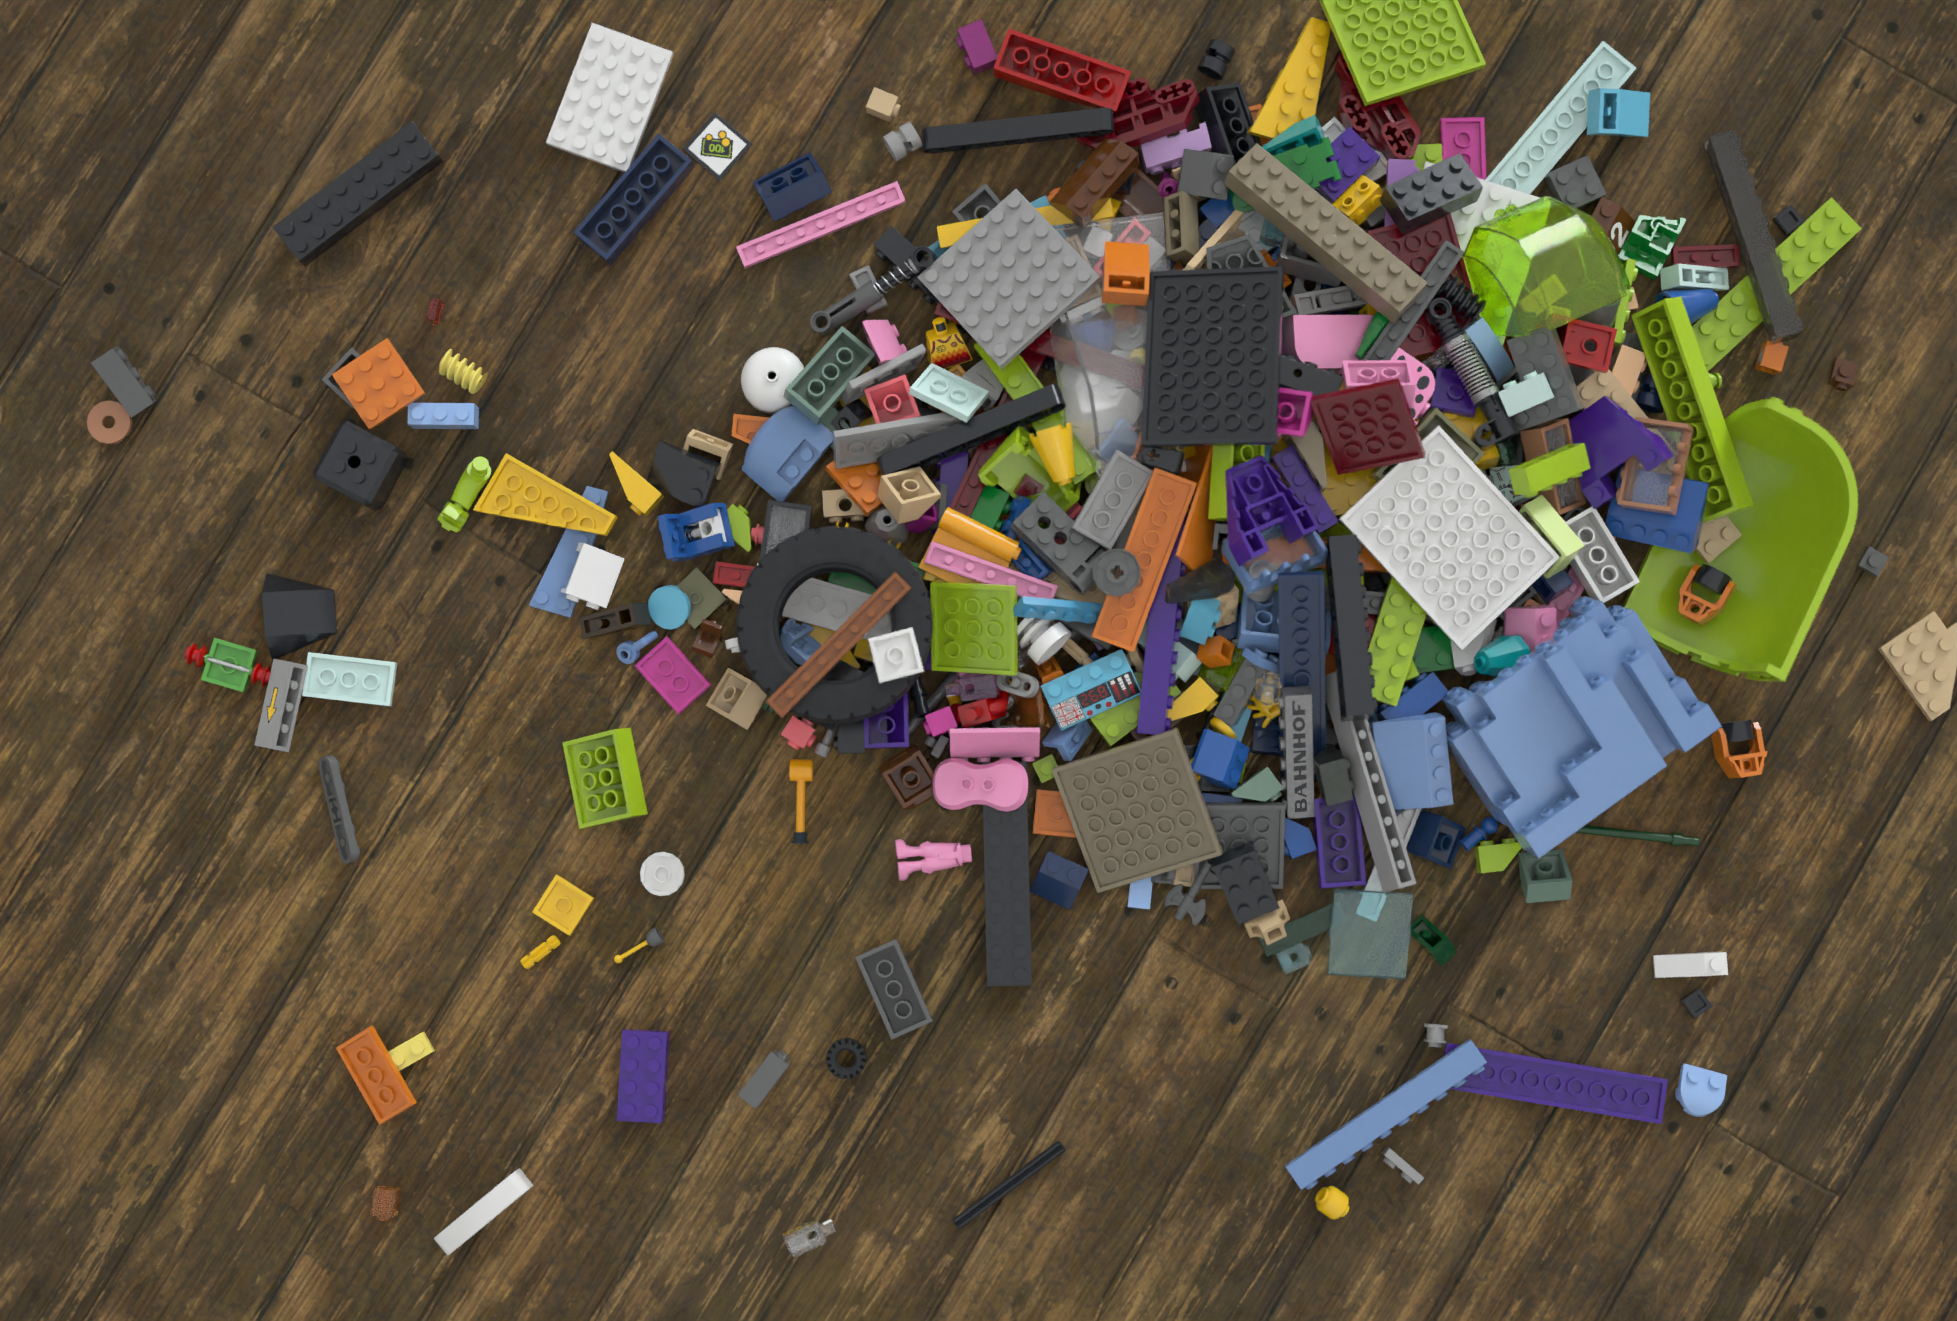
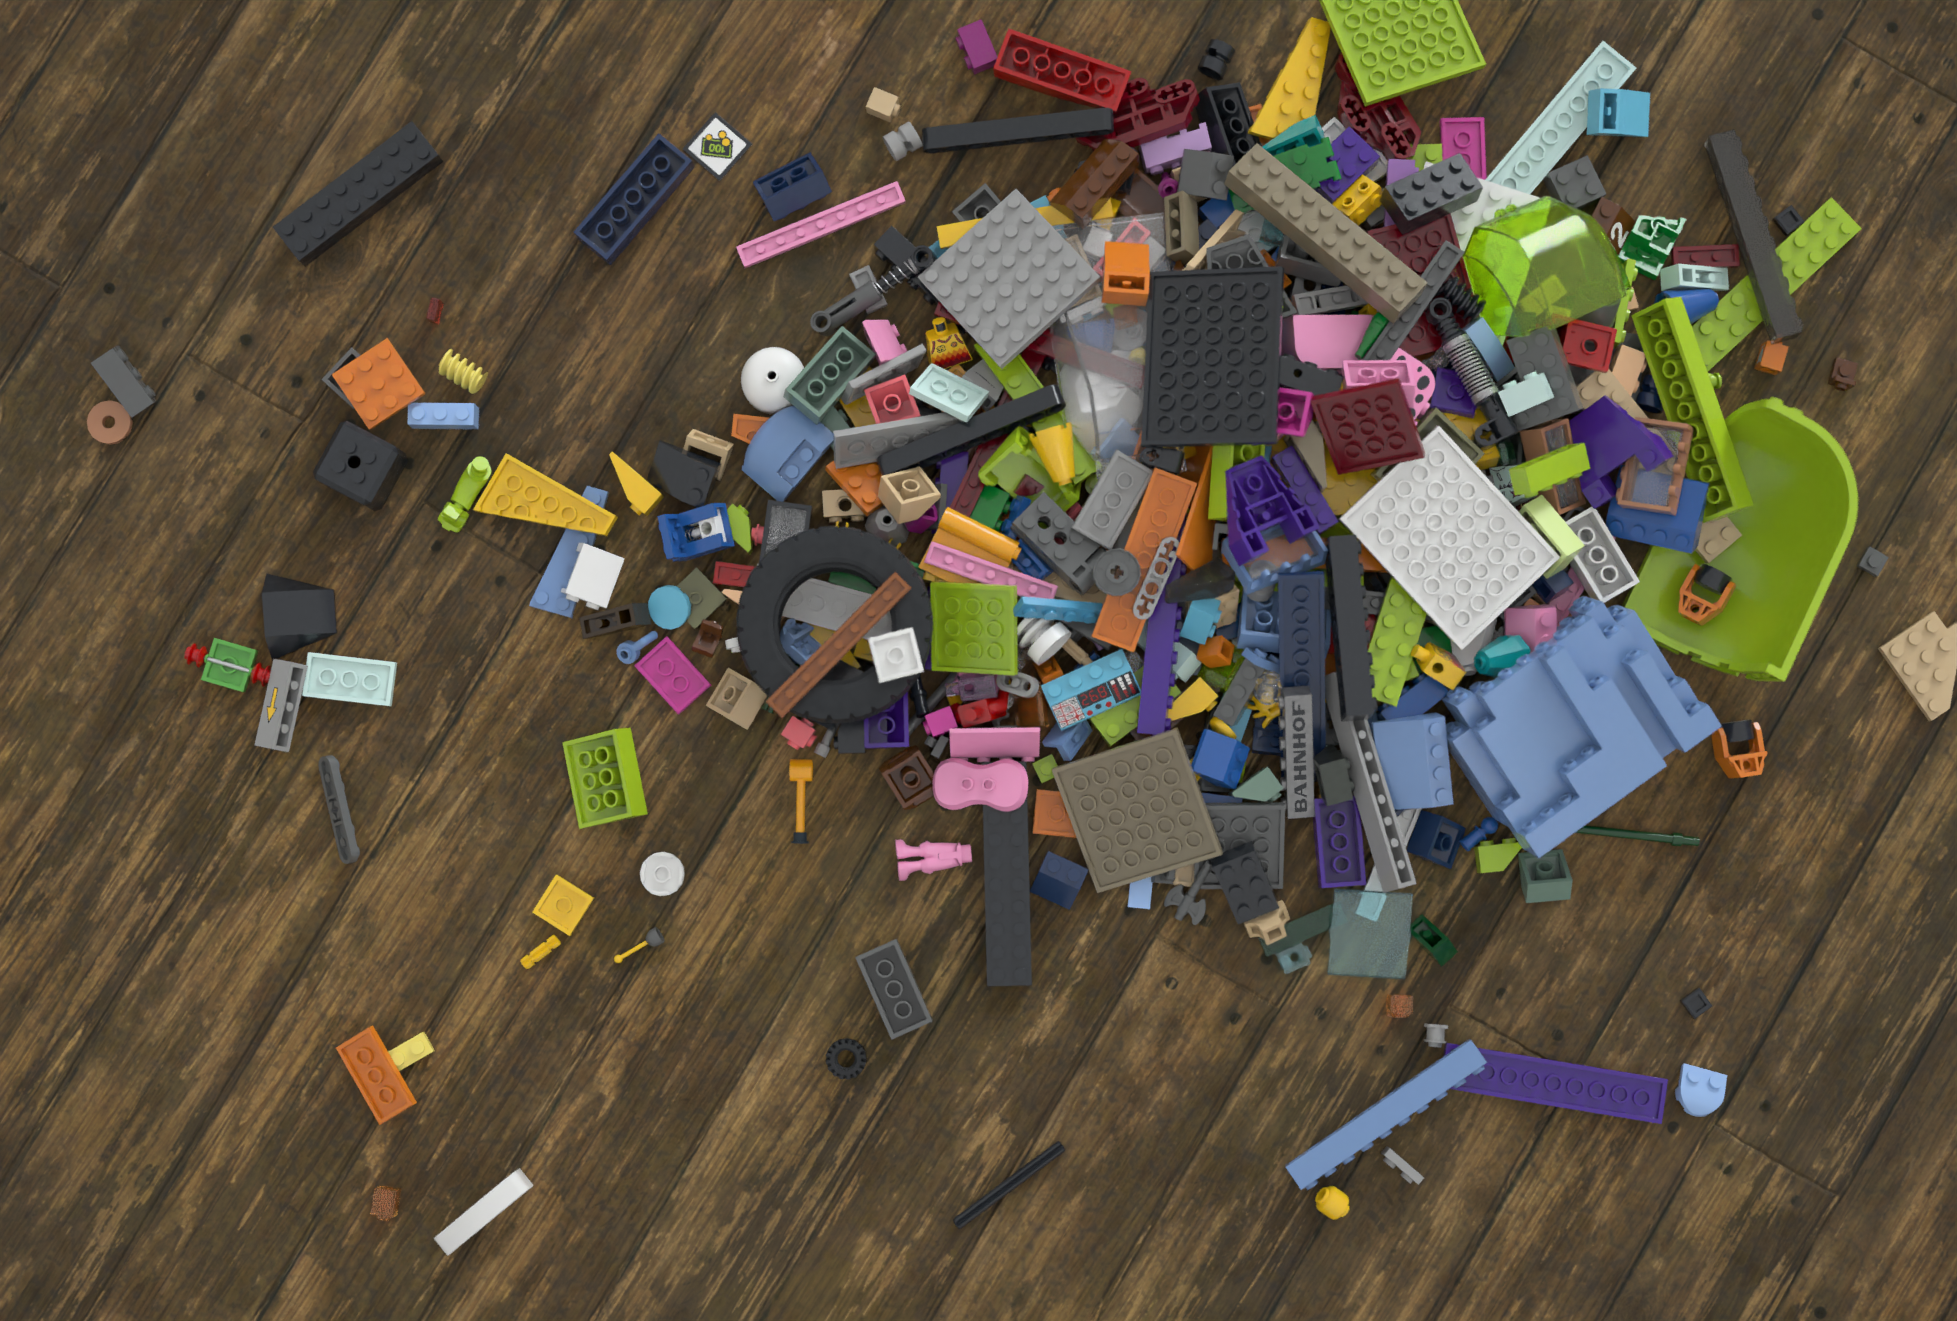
white plate [546,23,674,173] -> none
dark purple brick [617,1029,670,1123] -> none
dark grey window [738,1049,792,1109] -> none
clear torso [782,1219,836,1257] -> none
black bracket [831,399,873,430] -> none
tan plate [1126,645,1144,673] -> none
blue slope [1284,818,1317,859] -> none
white slope [1653,952,1728,978] -> none
none -> light grey beam [1132,537,1179,620]
none -> clear orange brick [1387,994,1413,1018]
none -> yellow torso [1411,642,1466,690]

